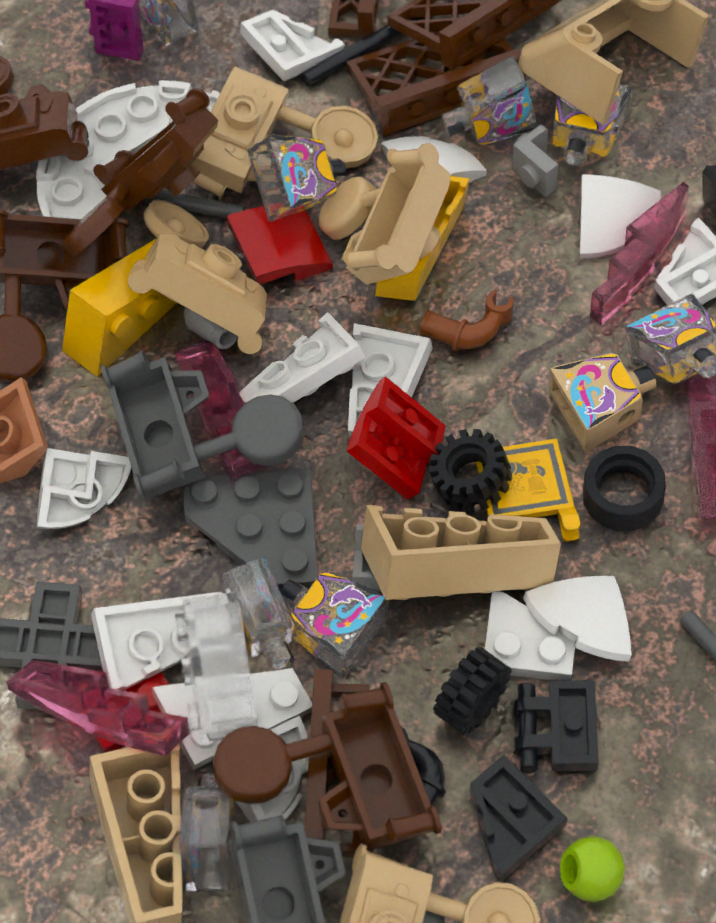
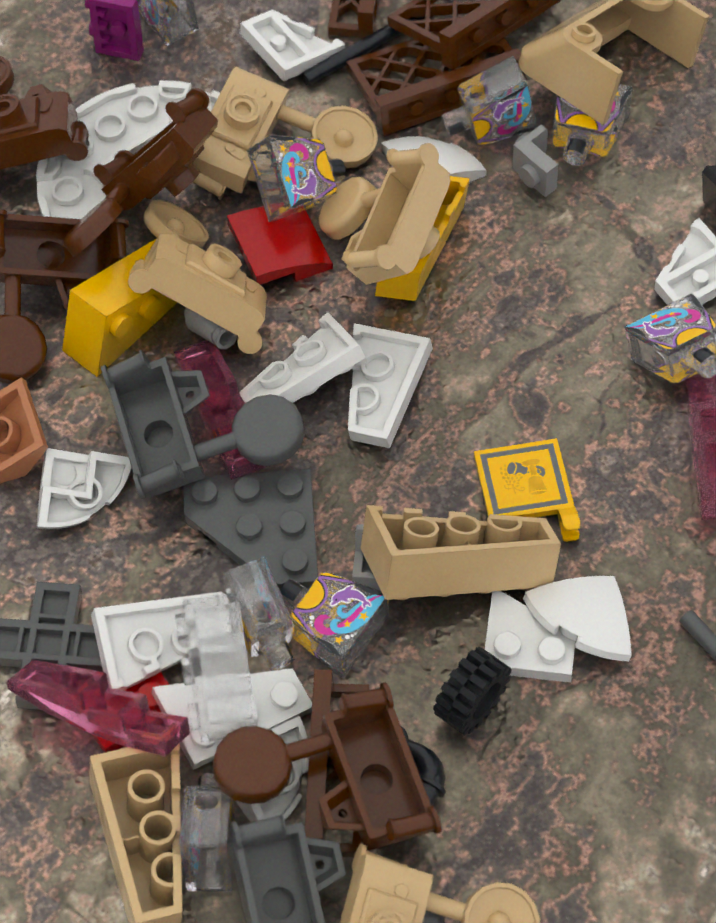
dark grey bar [140,190,245,219] -> none
red slope [346,376,446,500] -> none
dark orange piece [420,290,514,352] -> none
black tyre [429,429,512,512] -> none
black wing [470,755,567,881] -> none
black plate [514,680,598,773] -> none
torso [549,353,656,452] -> none
lime piece [560,836,626,903] -> none
white brick [579,174,661,259] -> none
black tyre [583,446,666,531] -> none
clear pink slope [590,181,689,326] -> none

